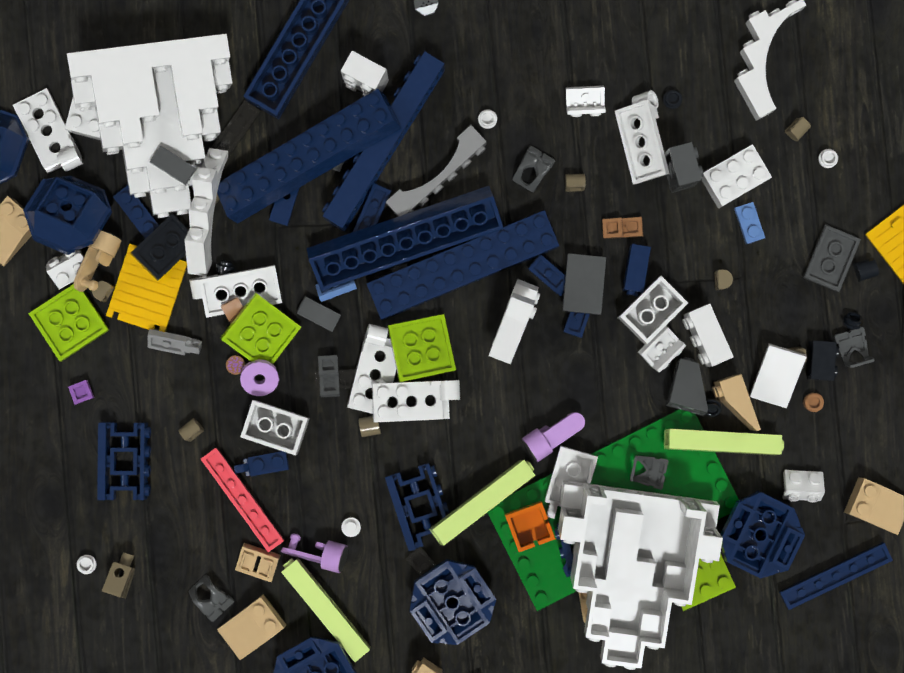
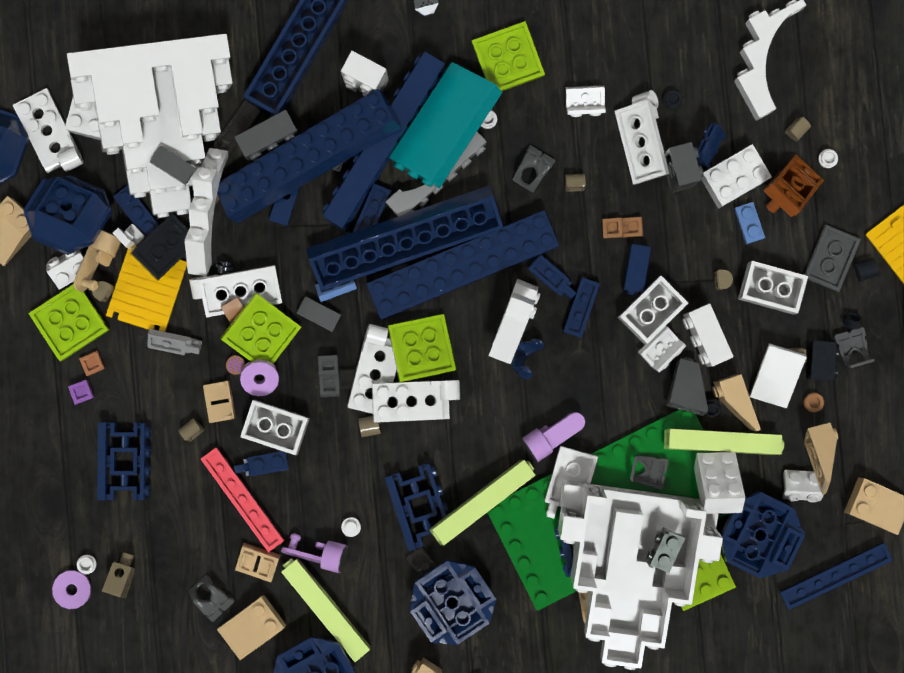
orange piece [505,501,555,553] -> none
dark grey tile [562,253,606,315] -> none
none -> lavender tile [52,570,92,609]
none -> nougat tile [79,351,106,376]
none -> white bracket [113,224,145,251]
none -> tan piece [203,381,236,423]
none -> dark grey brick [235,110,300,163]
none -> teal brick [389,62,502,189]
none -> lime plate [472,21,545,91]
none -> dark blue helmet [508,339,544,379]
none -> bracket [646,527,685,573]
none -> white brick [694,452,745,514]
none -> dark blue plate [696,122,726,170]
none -> white brick [738,261,808,315]
none -> dark orange brick [763,154,824,217]
none -> tan slope [804,423,838,495]

